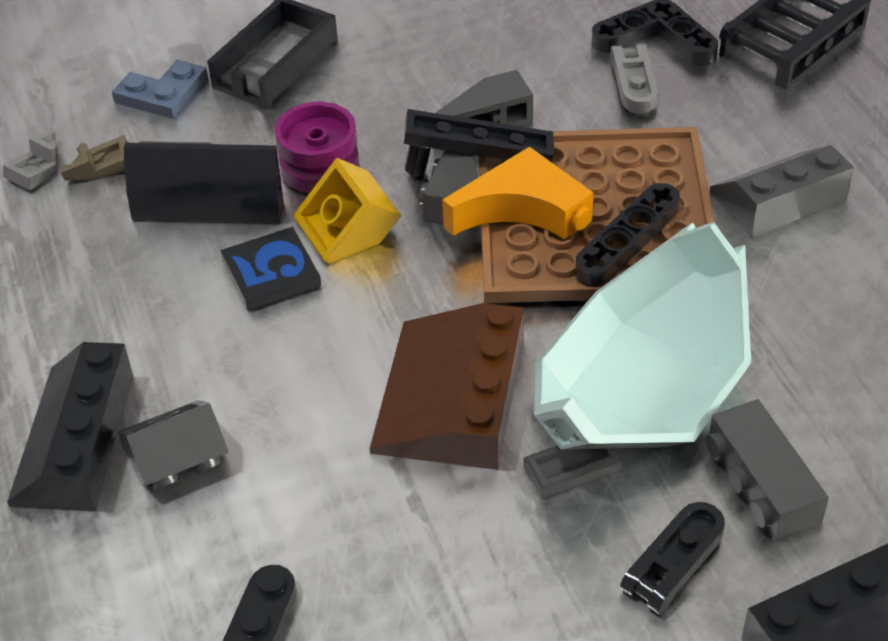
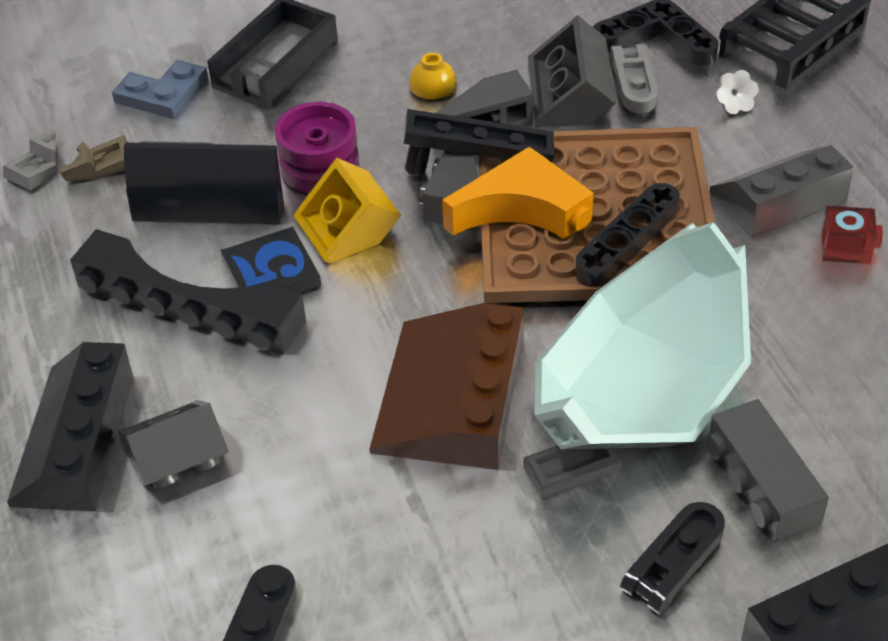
none -> black arch [70,229,306,355]
none -> yellow brick [409,52,457,100]
none -> dark grey slope [528,15,616,126]
none -> white plant [715,70,759,114]
none -> clear red brick [821,205,883,264]

